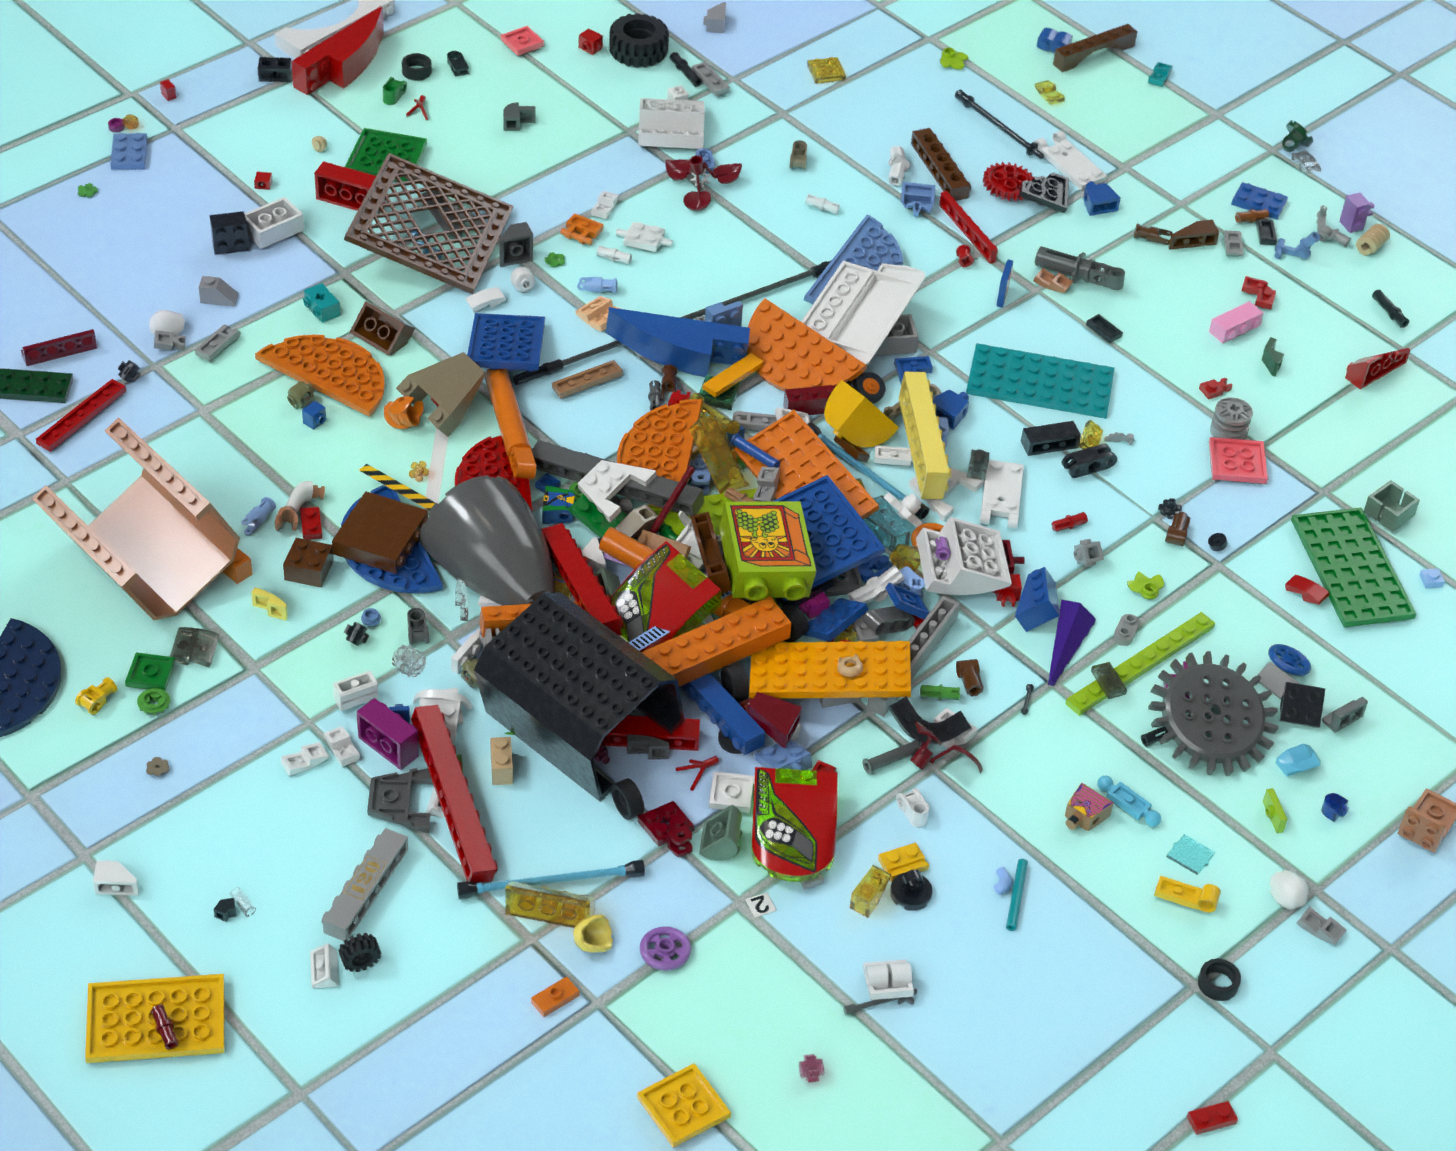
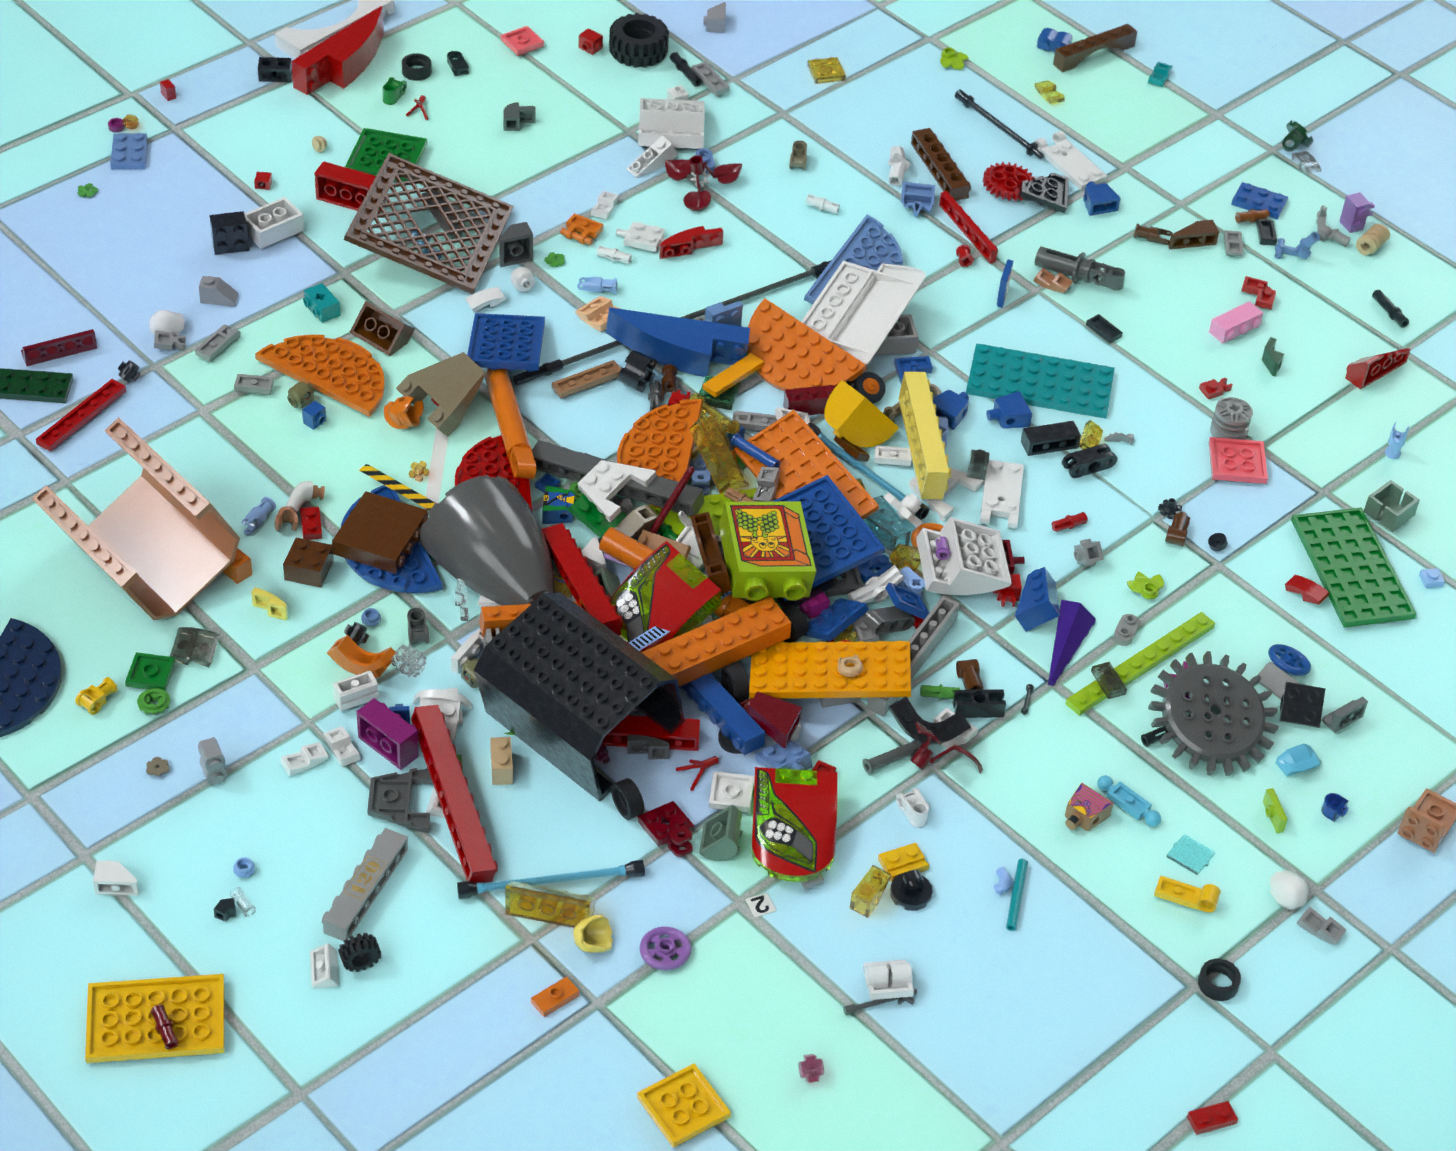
none -> light grey brick [198,737,227,786]
none -> light blue plate [233,857,255,878]
none -> light grey plate [234,374,274,395]
none -> orange arch [327,635,396,678]
none -> black brick [619,350,657,393]
none -> white slope [626,136,678,178]
none -> red slope [659,226,724,259]
none -> black piece [952,689,1006,718]
none -> blue torso [986,391,1032,429]
none -> light blue piece [1385,421,1409,459]

